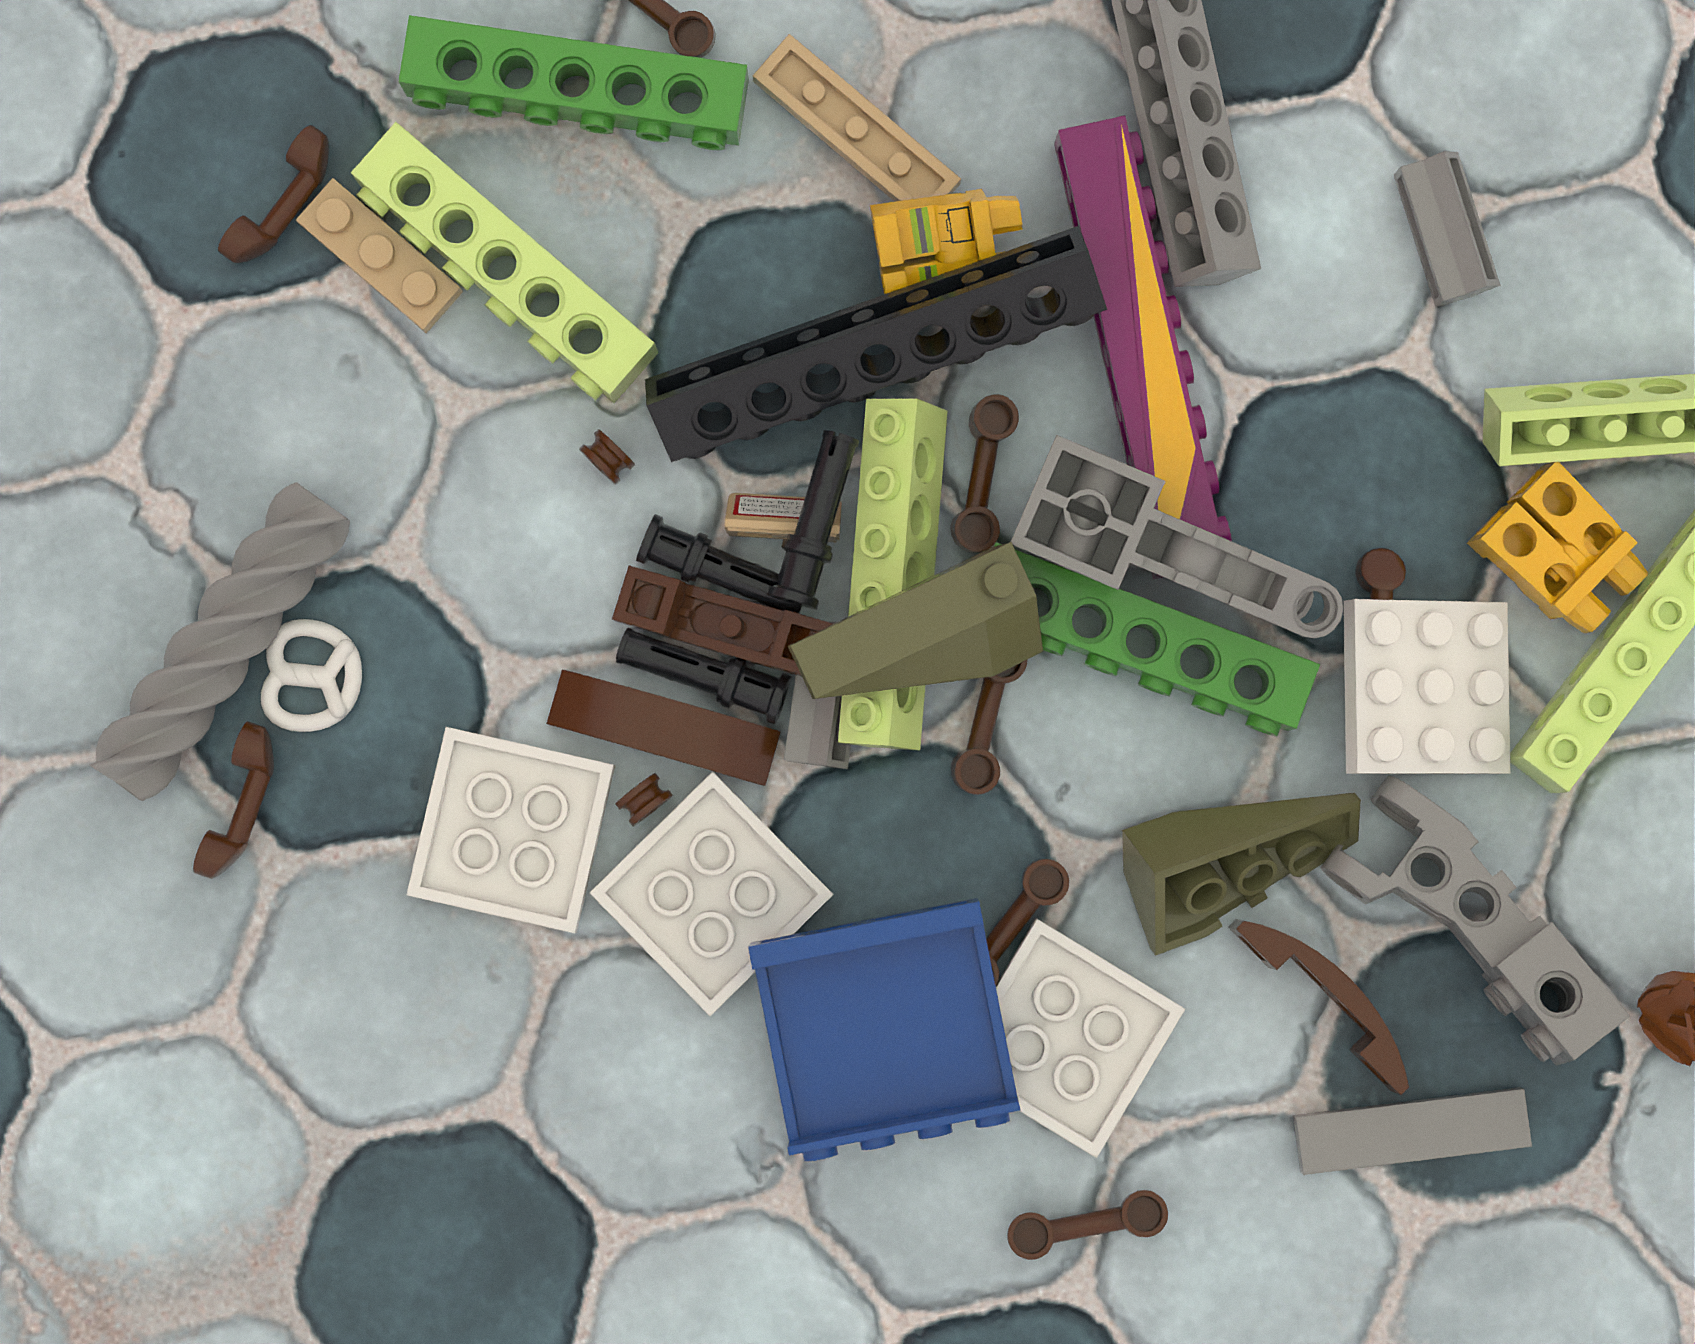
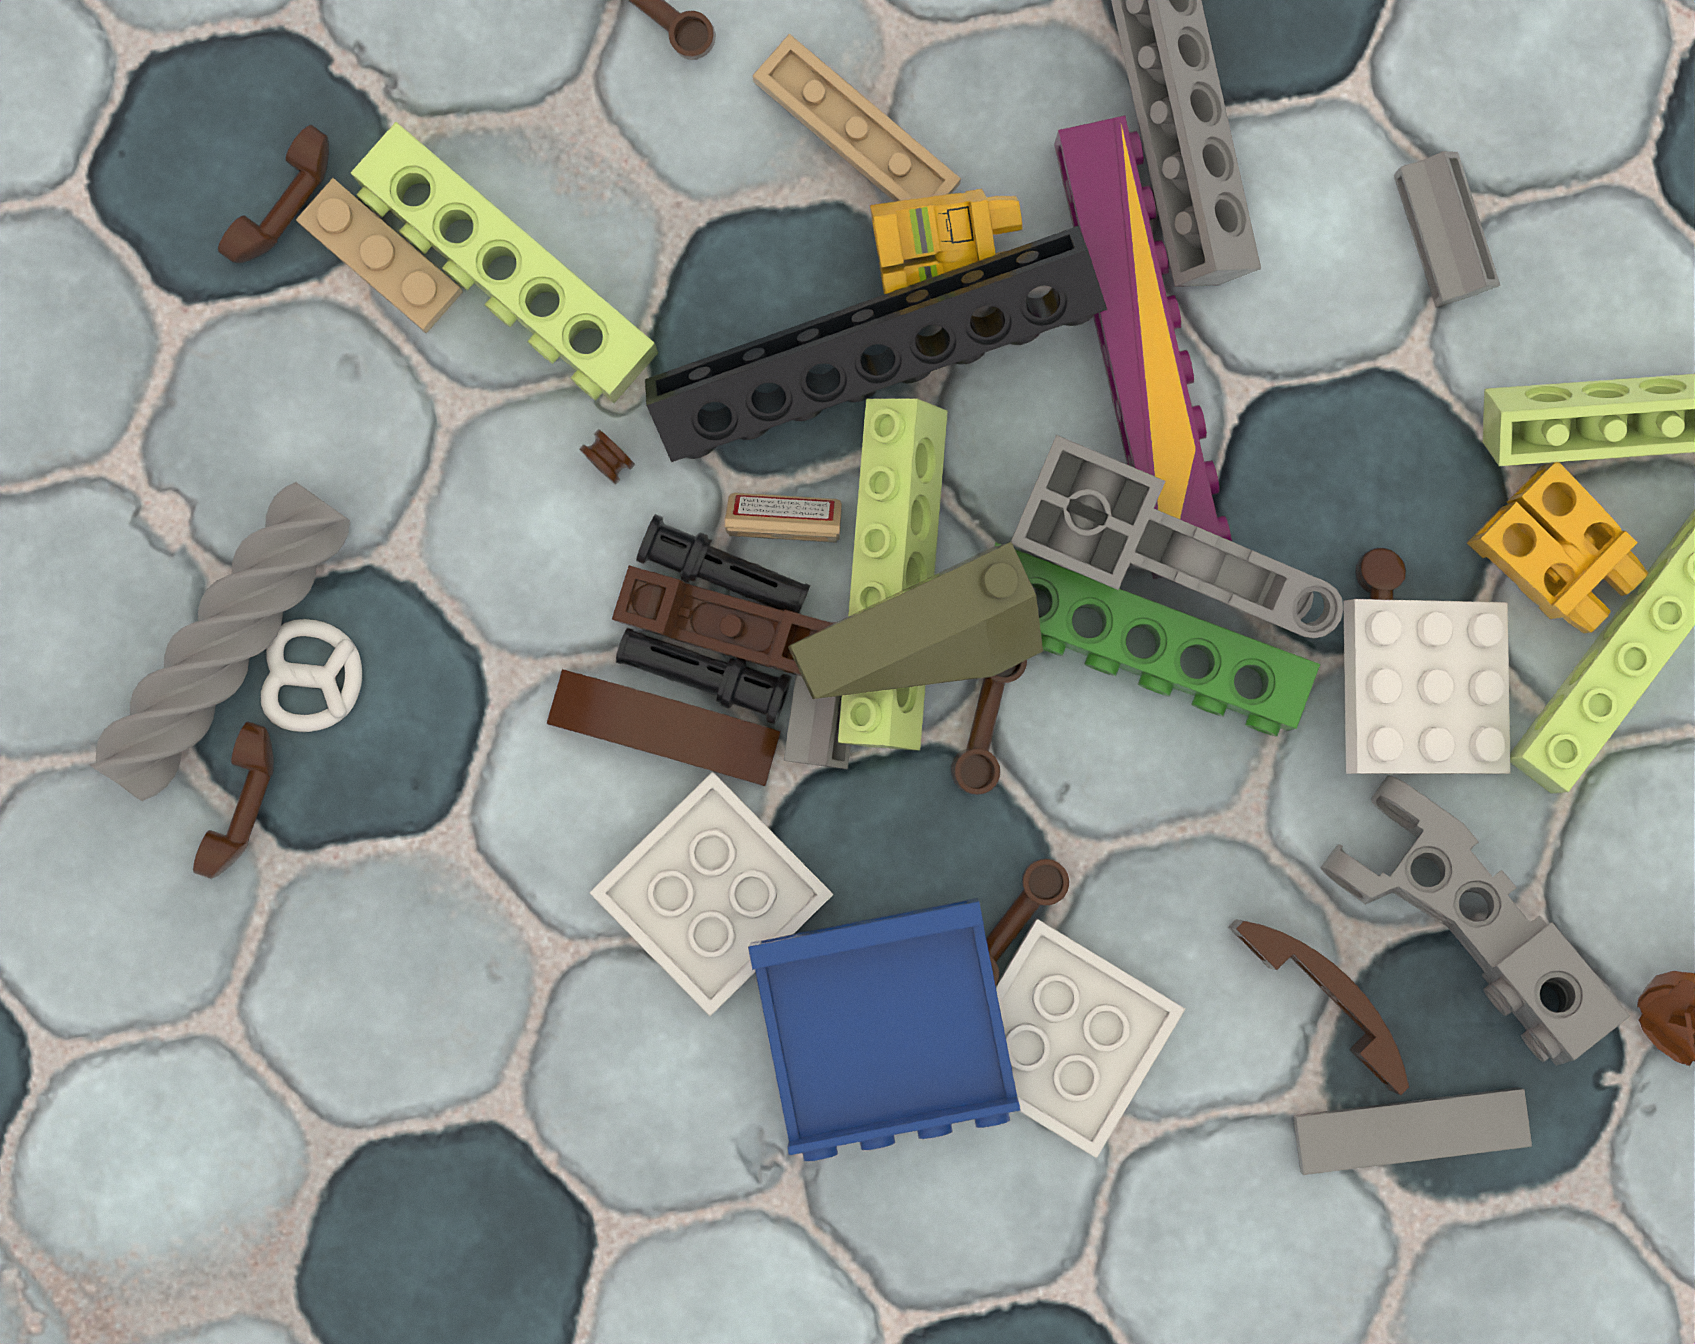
bright green brick [398,15,749,150] -> none
white plate [406,727,615,933] -> none
reddish brown bush [615,773,673,827] -> none
black pin [767,430,859,610] -> none
reddish brown bar [950,394,1019,553] -> none
reddish brown bar [1007,1190,1168,1260] -> none
olive wedge [1122,793,1361,956] -> none

